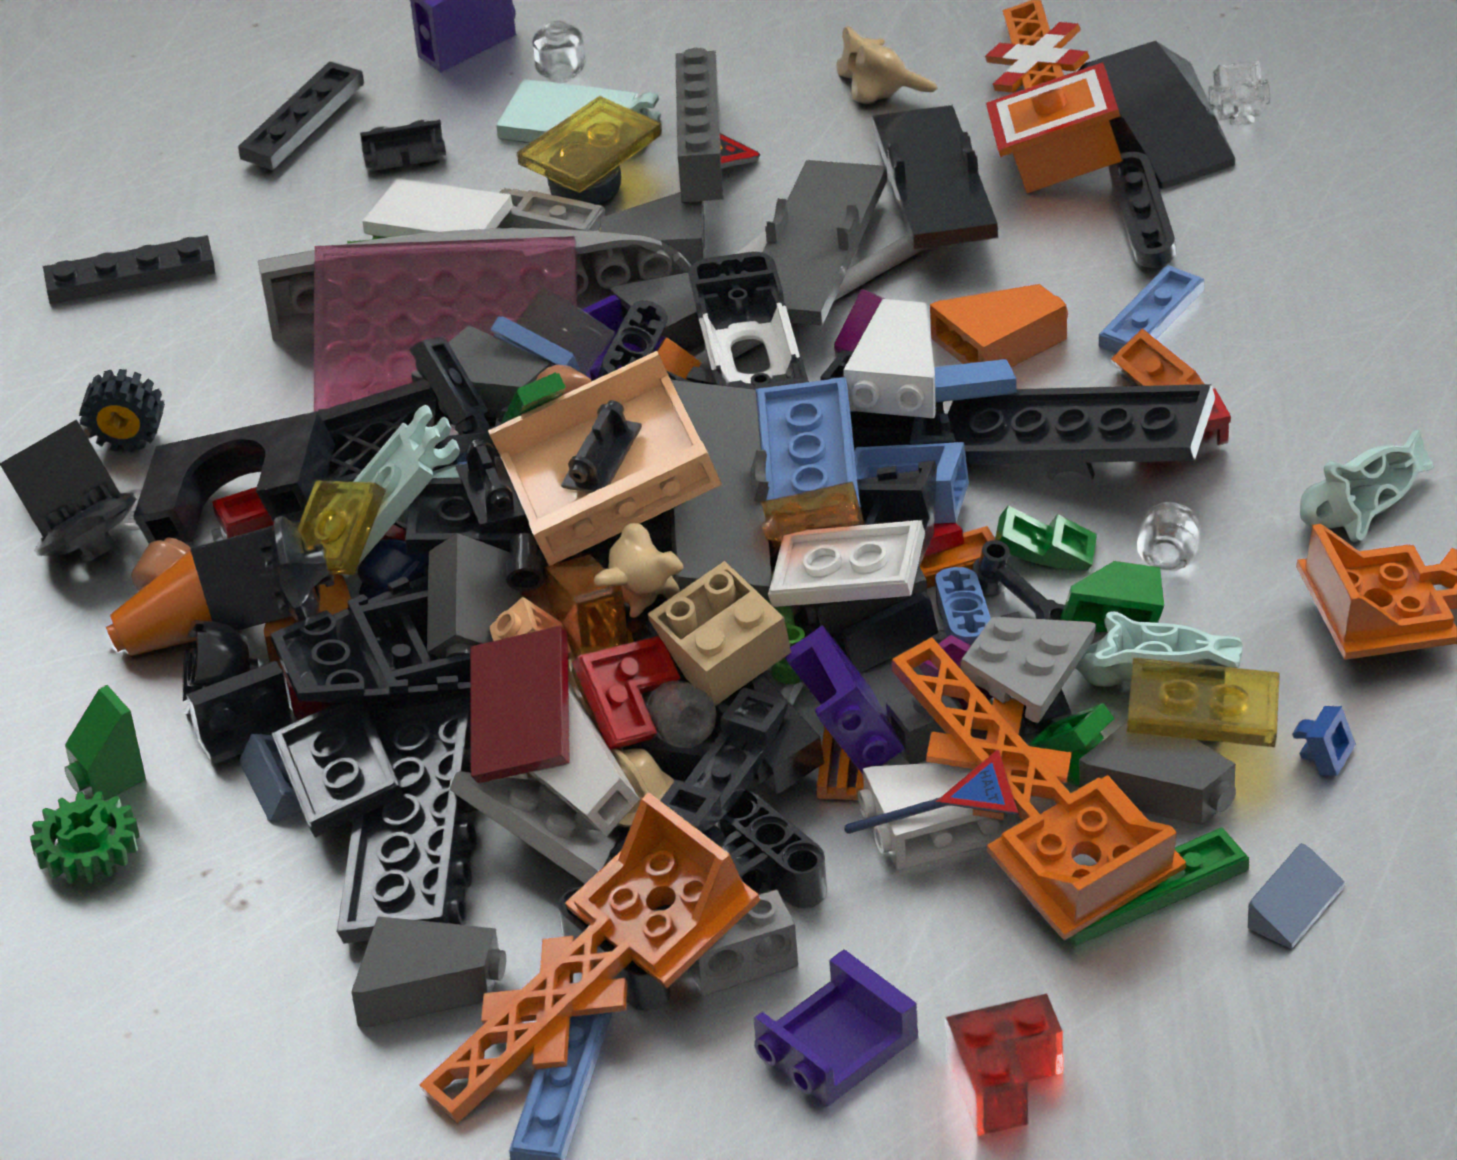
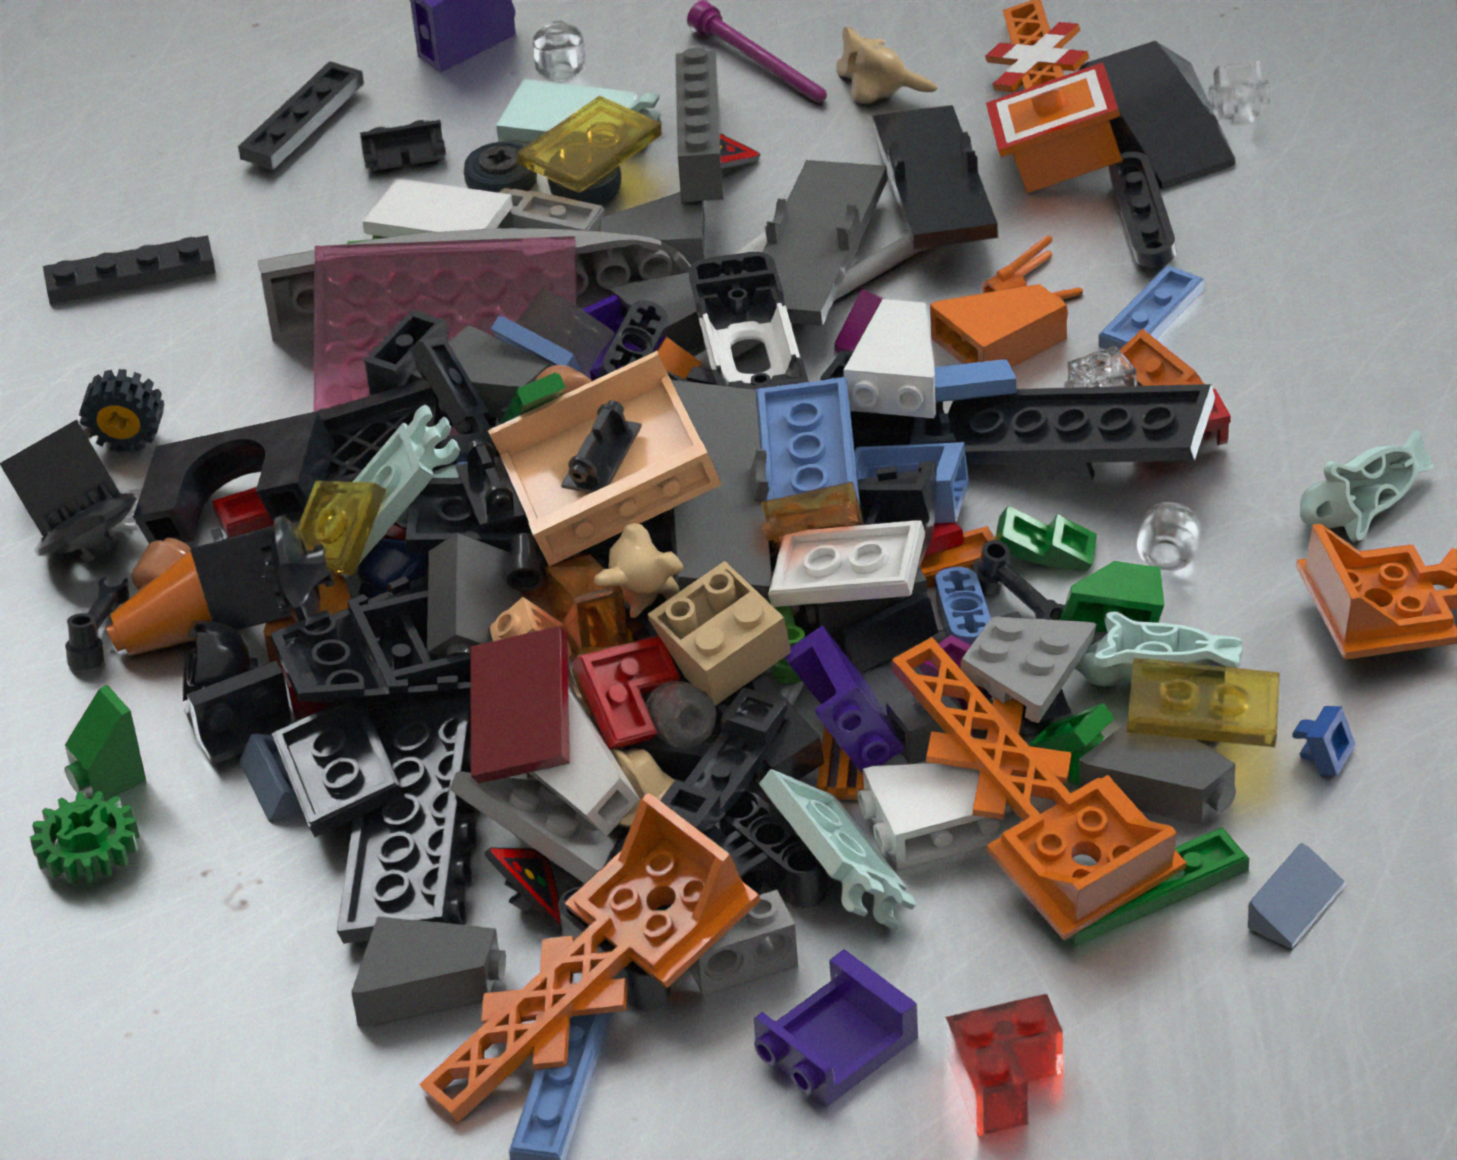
piece [844,749,1019,834] -> none
none -> black brick [65,576,130,670]
none -> black brick [364,310,449,395]
none -> black wheel [464,141,538,193]
none -> black piece [484,847,562,932]
none -> magenta piece [687,0,827,103]
none -> light aqua tile [759,769,916,929]
none -> orange plant [982,235,1083,300]
none -> clear brick [1064,346,1137,388]

